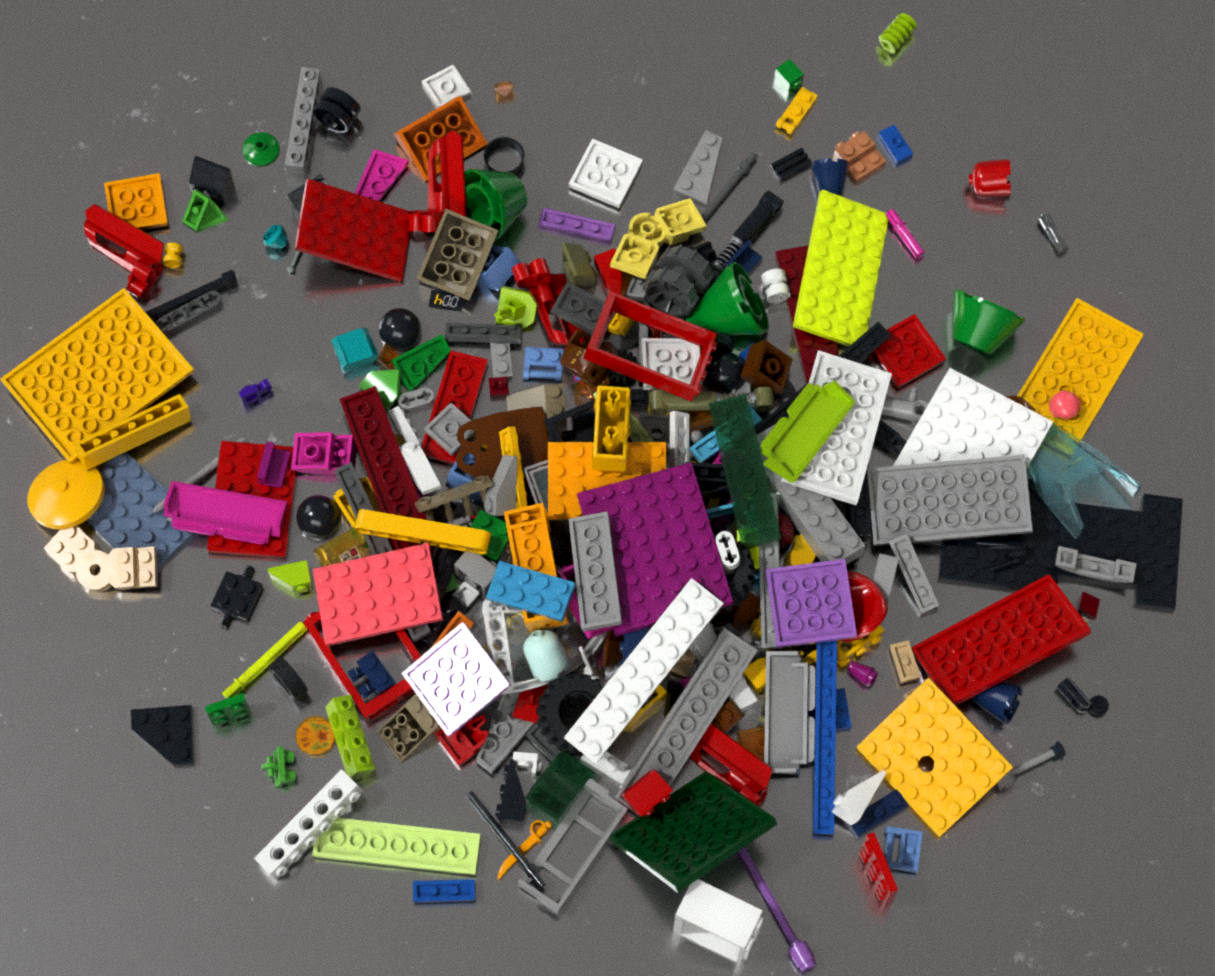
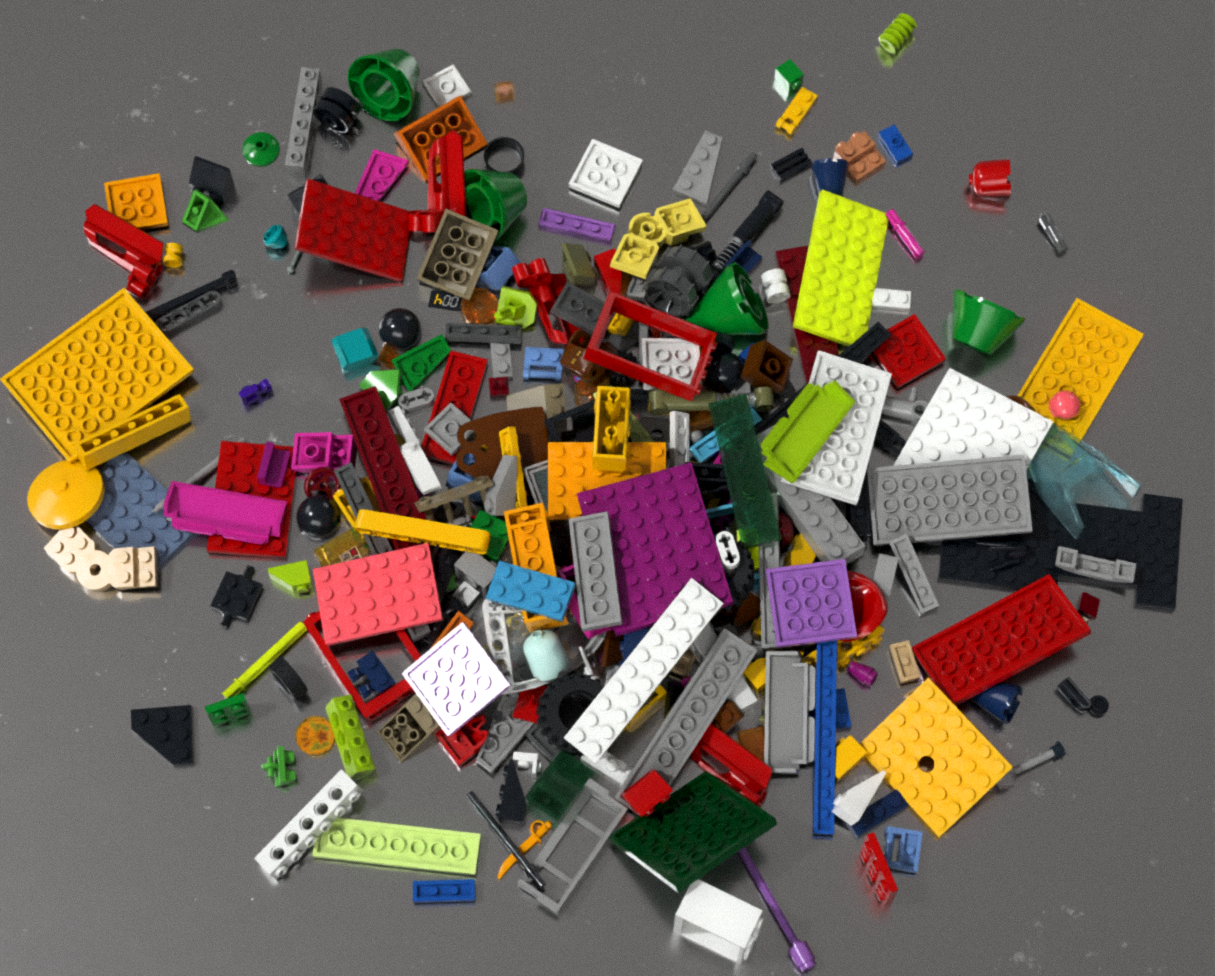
none -> dark red piece [304,466,341,500]
none -> green cone [348,49,420,121]
none -> clear orange plate [461,288,499,324]
none -> yellow slope [835,735,867,784]
none -> white plate [872,288,911,311]

